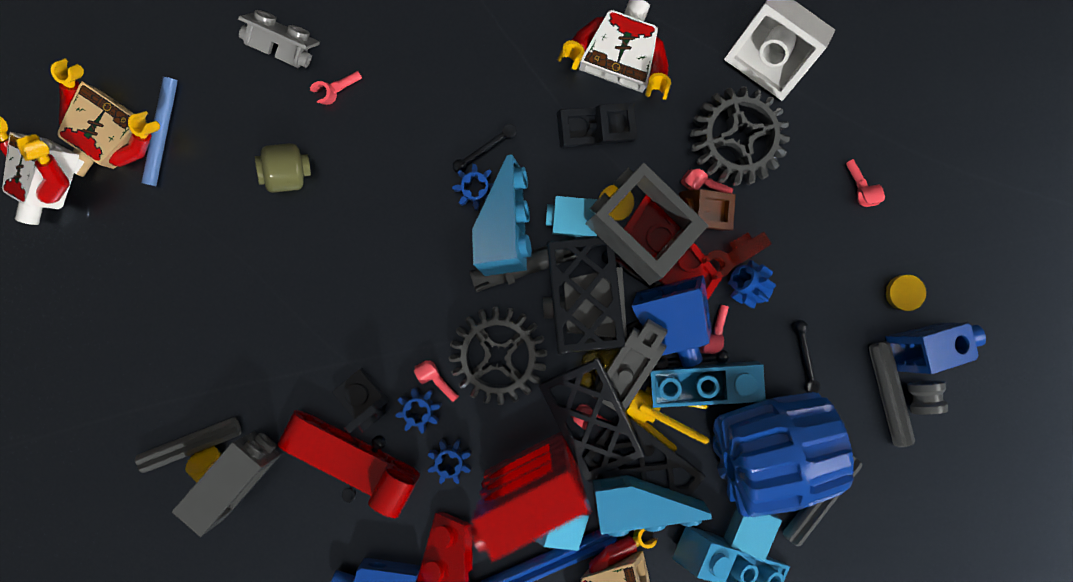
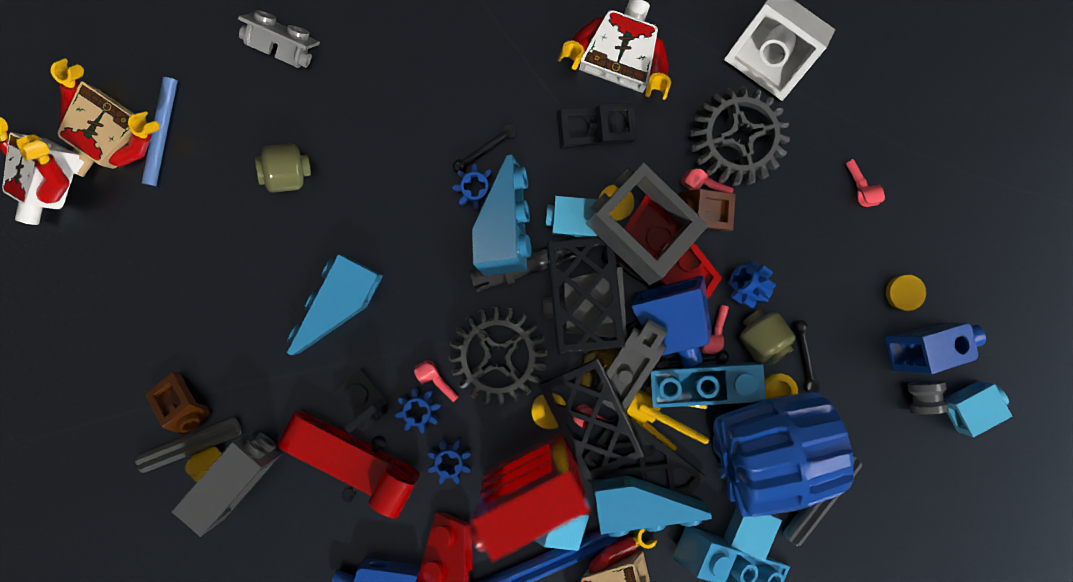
coral hand [310,71,362,105] -> none
clear red plate [701,232,772,280] -> none
dark grey axle [869,341,915,447] -> none
none -> reddish brown bracket [144,372,210,435]
none -> dark azure slope [287,254,383,355]
none -> yellow tile [531,392,566,429]
none -> olive head [740,310,795,366]
none -> yellow tile [764,373,798,399]
none -> medium azure brick [944,381,1013,437]

